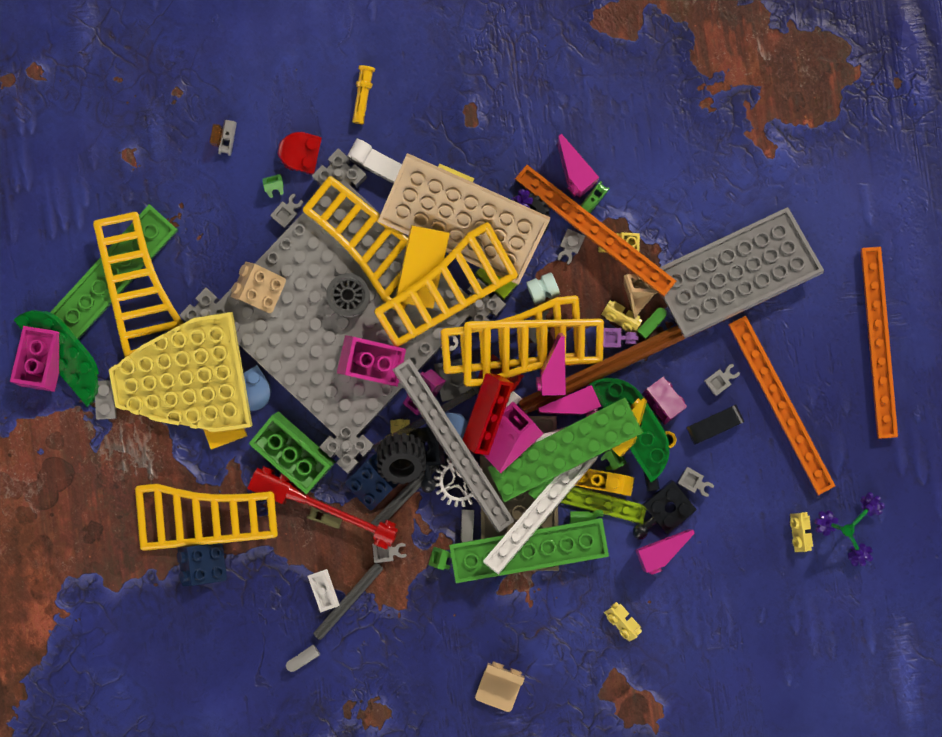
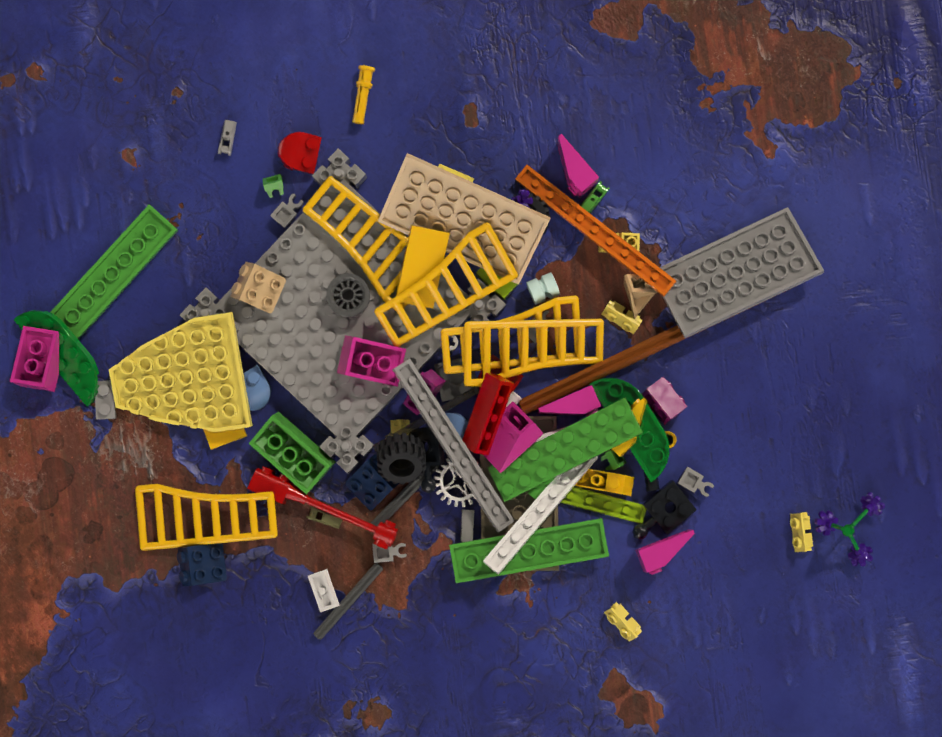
yellow bar [93,212,184,357] -> none
clear orange tile [210,124,223,147] -> none
light grey bar [286,645,320,672] -> none
white beam [347,138,402,184] -> none
bright green tile [428,547,451,570] -> none
tan bracket [475,661,525,712] -> none
dark pink slope [536,333,566,396] -> none
light grey plate [557,229,585,265] -> none
bright green bar [570,510,603,524] -> none
medium lavender plate [603,328,638,348] -> none
bright green bar [637,308,667,340] -> none
black beam [686,404,744,445] -> none
light grey plate [704,364,740,396] -> none
orange plate [728,316,835,495] -> none
orange plate [861,247,898,439] -> none

